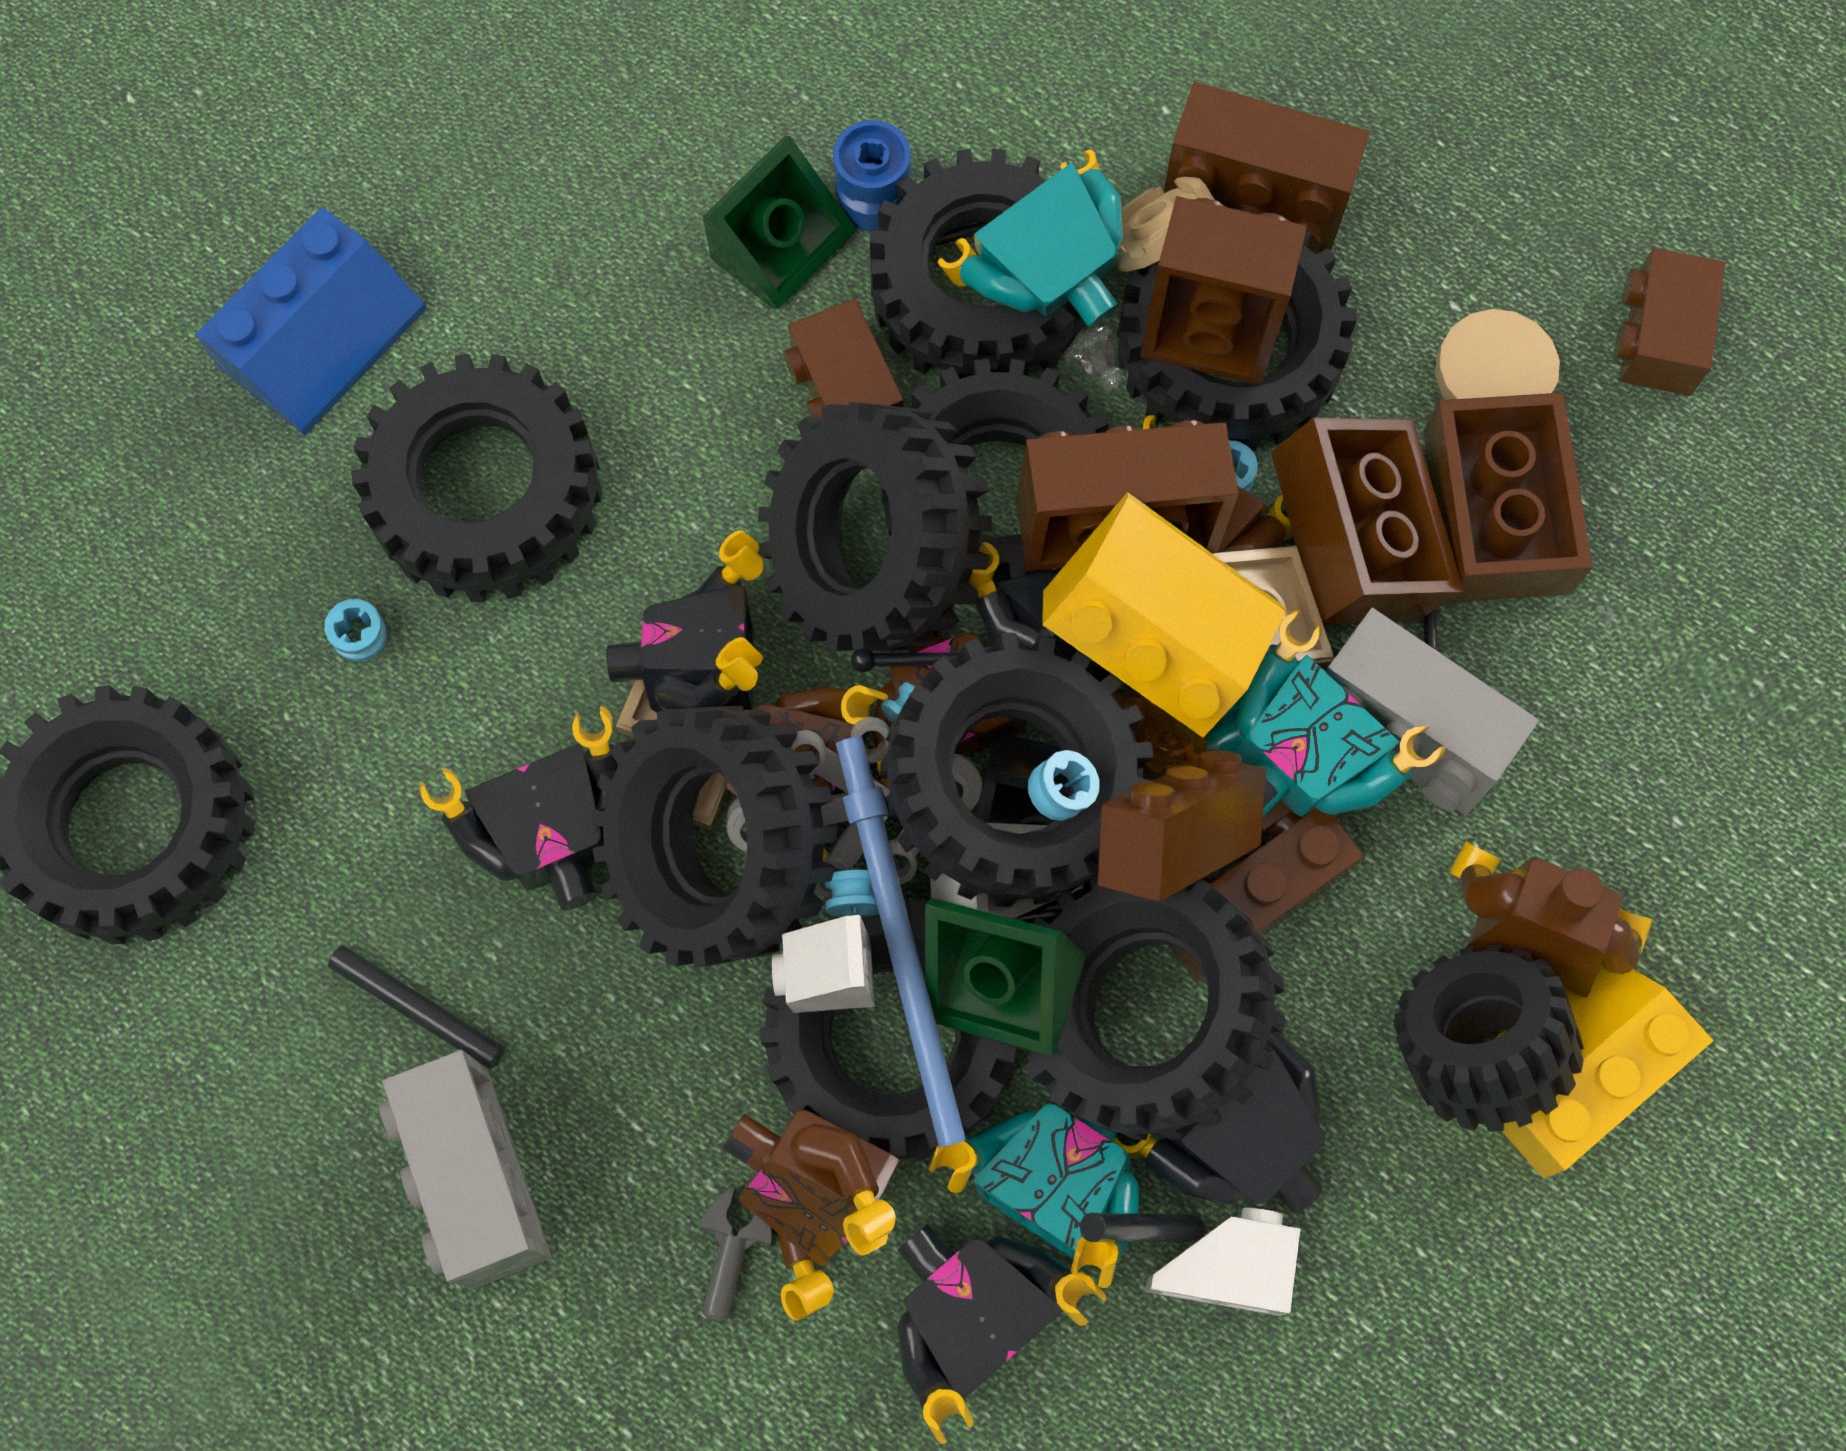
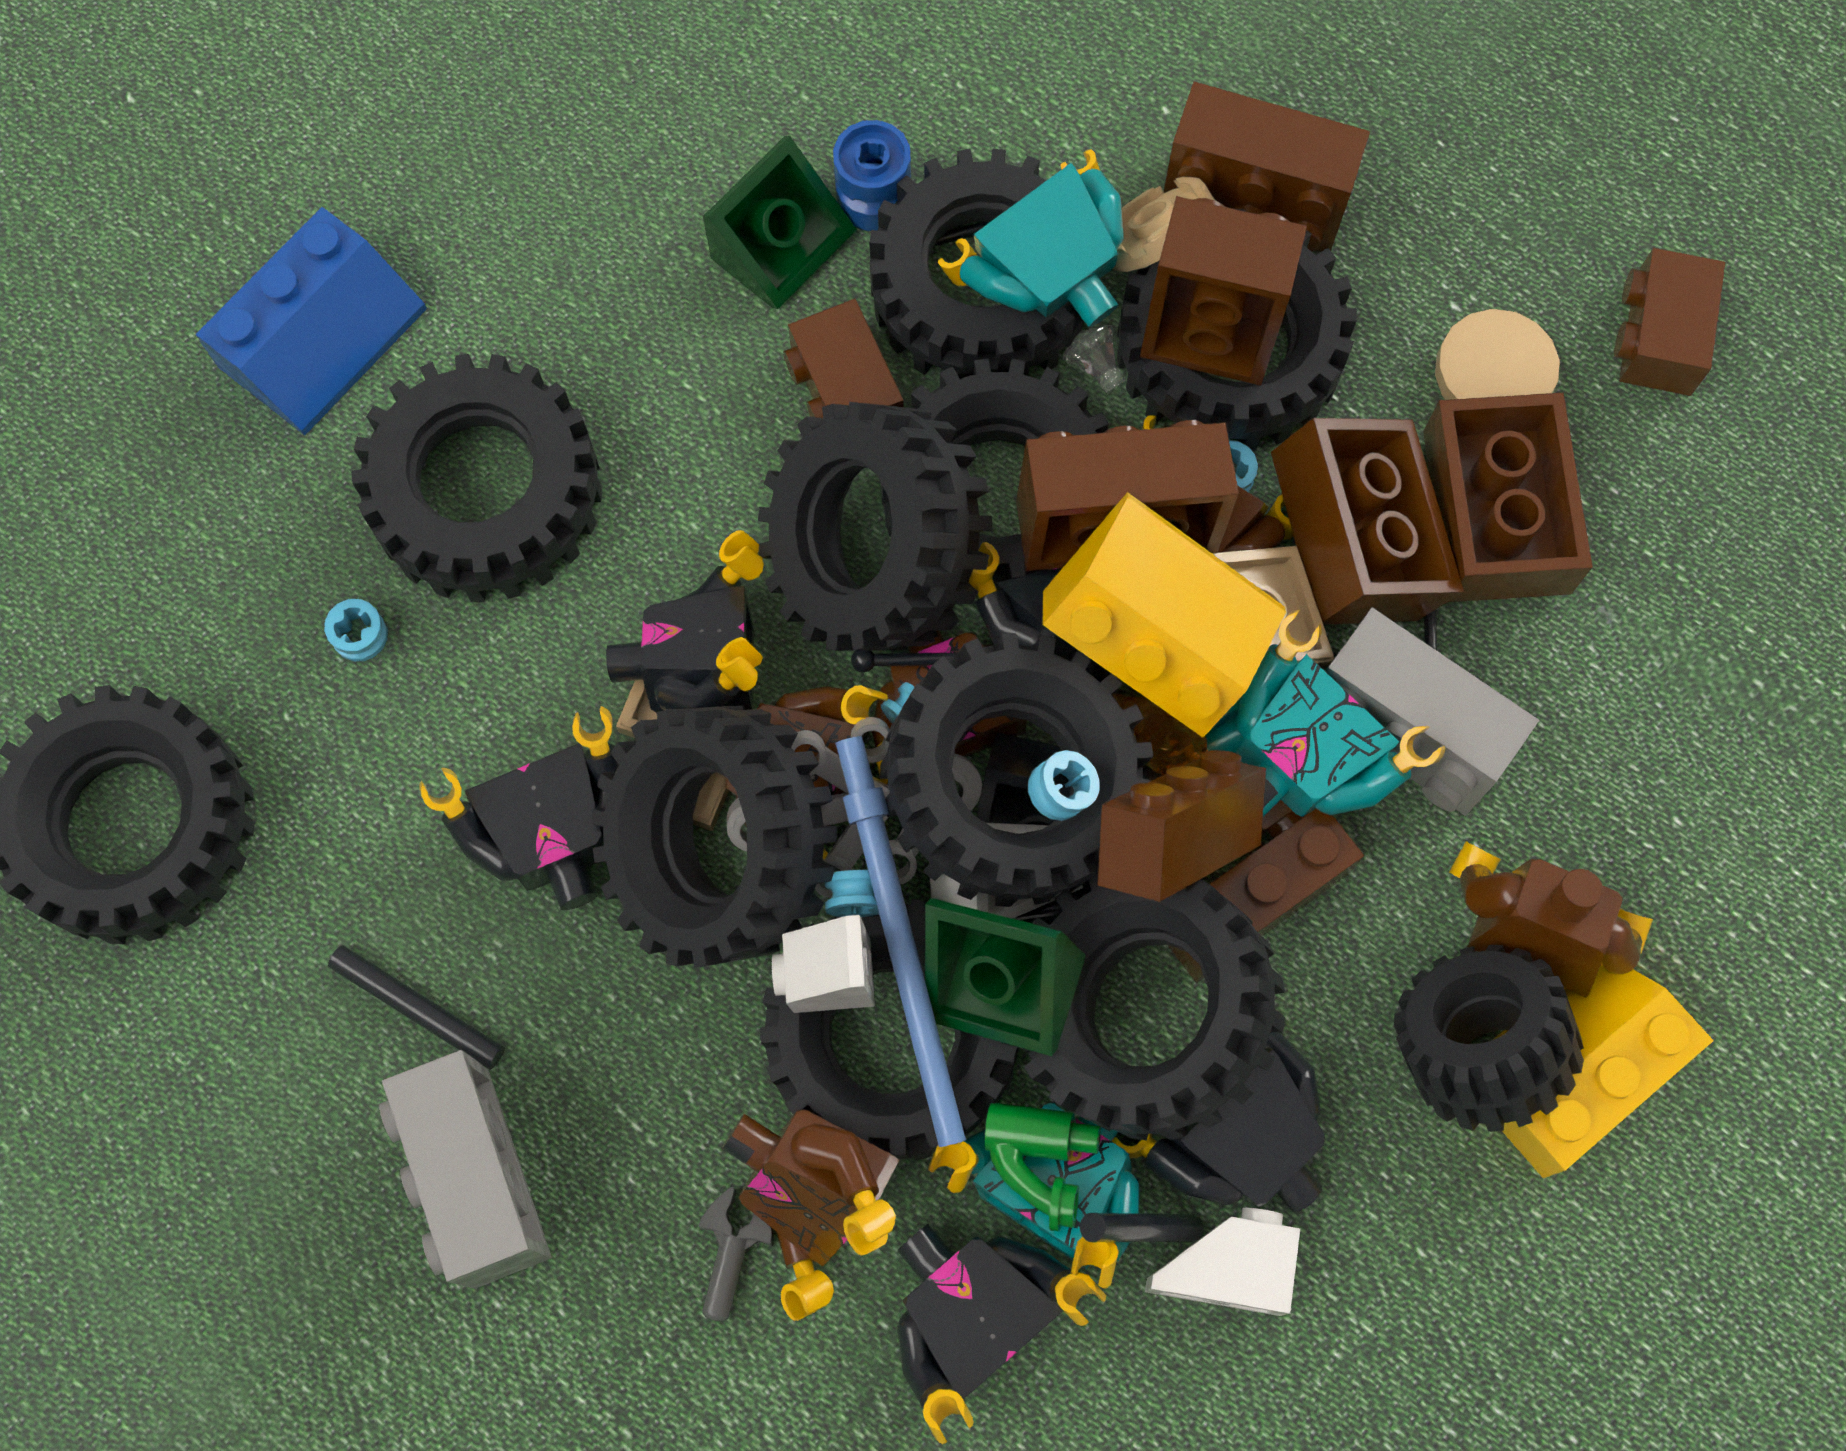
none -> green plant [985,1103,1101,1232]

